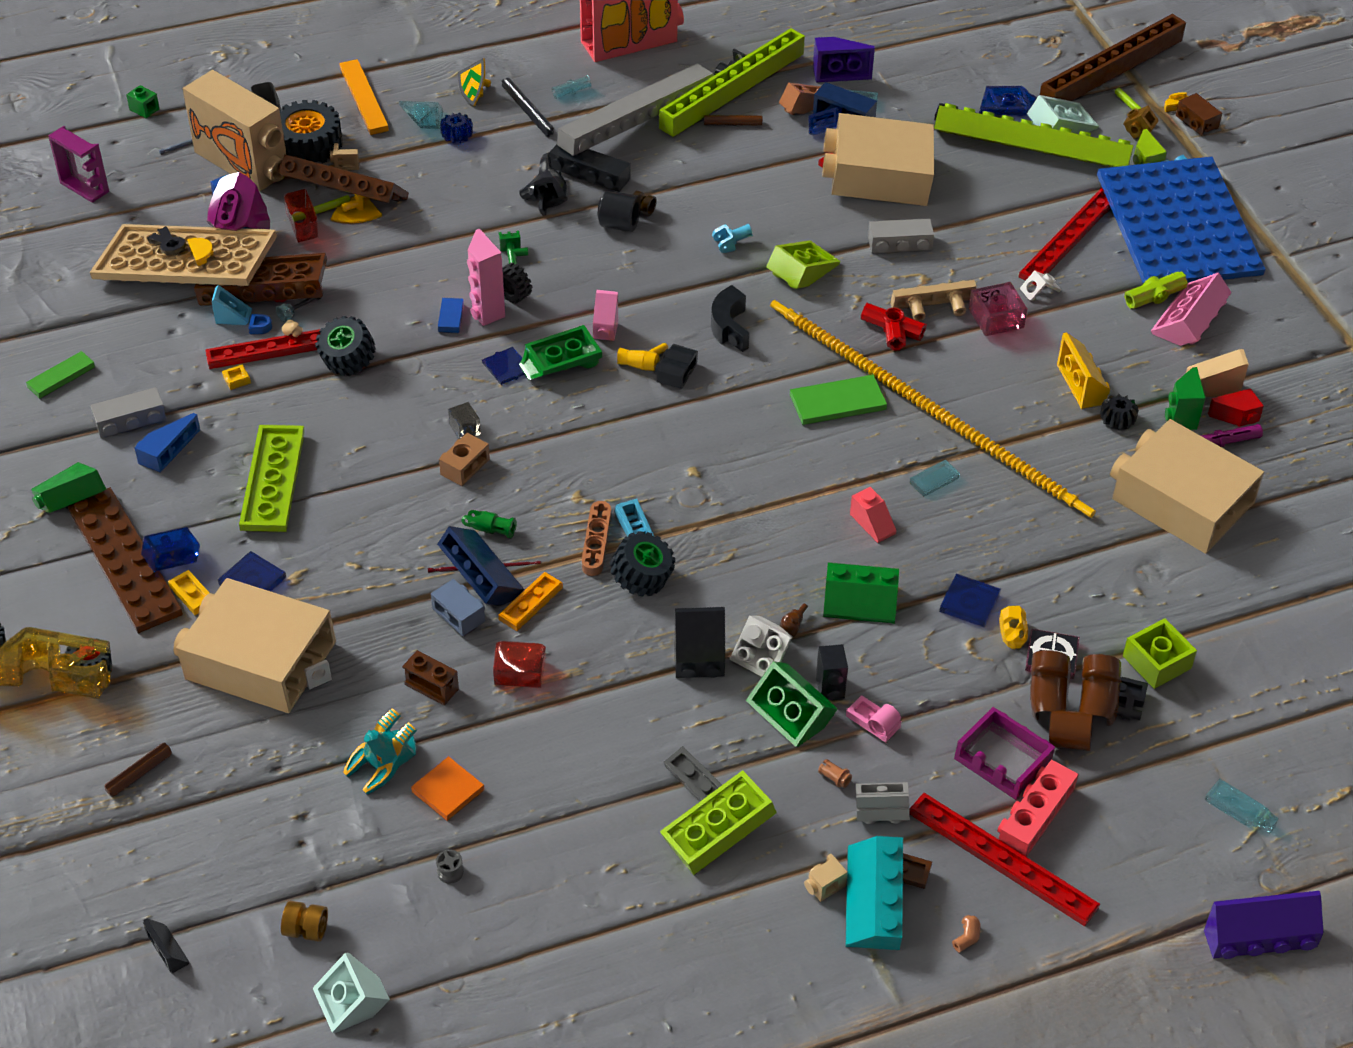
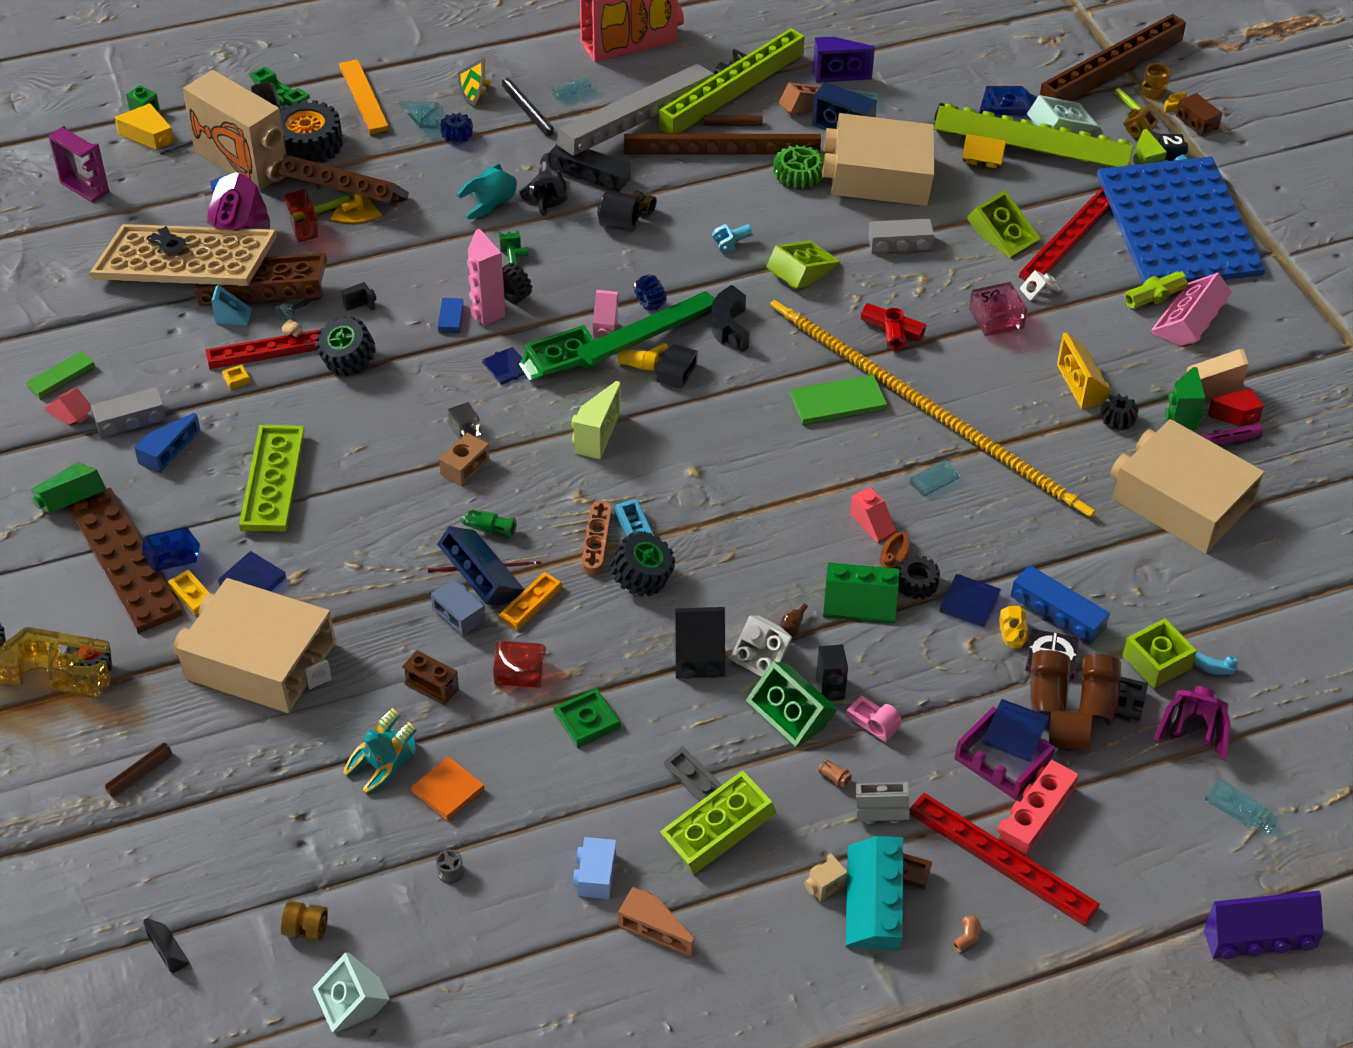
yellow tile [187,238,214,266] -> none
blue tile [249,314,272,334] -> none
tan bracket [330,143,360,170] -> none
clear blue tile [808,107,842,135] -> none
tan plate [890,280,977,321] -> none
none -> coral slope [45,386,91,425]
none -> yellow slope [114,103,174,150]
none -> green slope [249,66,310,106]
none -> black bracket [341,282,377,311]
none -> teal piece [456,163,517,219]
none -> green tile [553,688,621,748]
none -> yellowish green slope [571,381,621,459]
none -> light blue brick [573,837,616,899]
none -> green tile [577,291,715,365]
none -> nougat slope [618,887,694,957]
none -> reddish brown plate [624,134,821,154]
none -> clear blue gear [634,274,667,311]
none -> bright green gear [773,145,824,189]
none -> dark orange arm [880,532,911,568]
none -> black tyre [898,555,940,599]
none -> yellow brick [962,134,1006,169]
none -> lime slope [967,190,1041,258]
none -> clear blue tile [983,699,1049,762]
none -> blue brick [1011,565,1110,645]
none -> pearl gold wheel [1141,63,1171,100]
none -> magenta piece [1153,686,1231,761]
none -> black brick [1158,134,1188,161]
none -> medium azure arm [1193,652,1238,675]

